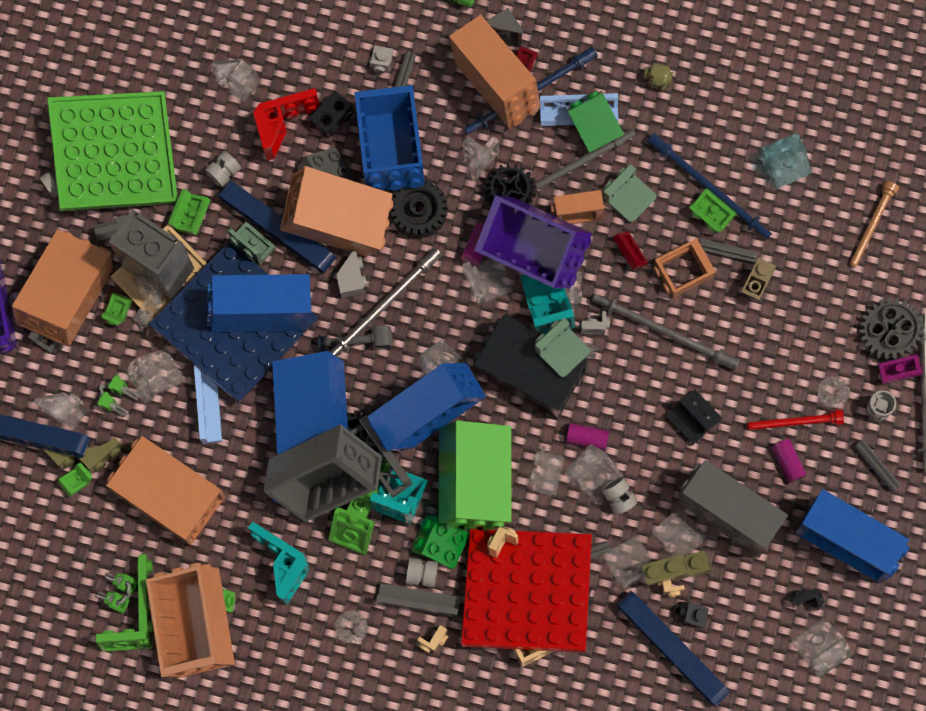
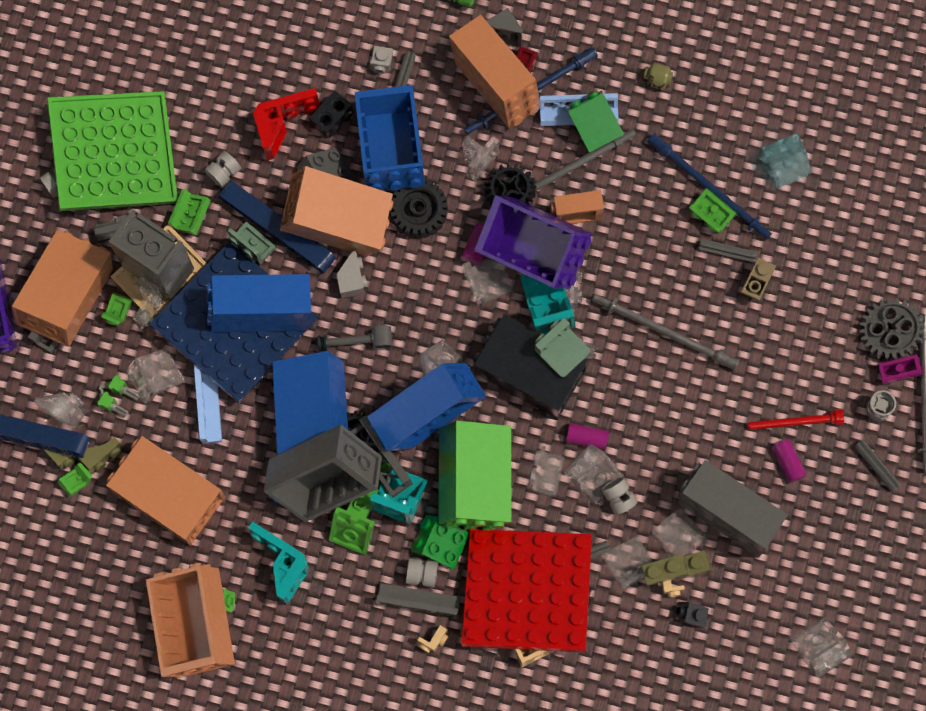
bright green bracket [96,554,153,652] -> none
bright green piece [97,573,138,614] -> none
clear slope [211,59,260,101] -> none
flat silver bar [330,247,442,357] -> none
clear gear [335,611,368,644] -> none
tan bracket [487,527,518,558] -> none
light grey bracket [581,311,610,335] -> none
sand green bracket [603,164,657,223] -> none
dark red plate [613,231,648,270] -> none
dark blue beam [616,590,730,707] -> none
nougat window [653,238,716,298] -> none
black bracket [666,390,722,446] -> none
black bracket [791,588,825,611] -> none
blue container [795,489,910,583] -> none
clear gear [818,376,850,408] -> none
medium nougat piece [850,181,899,267] -> none

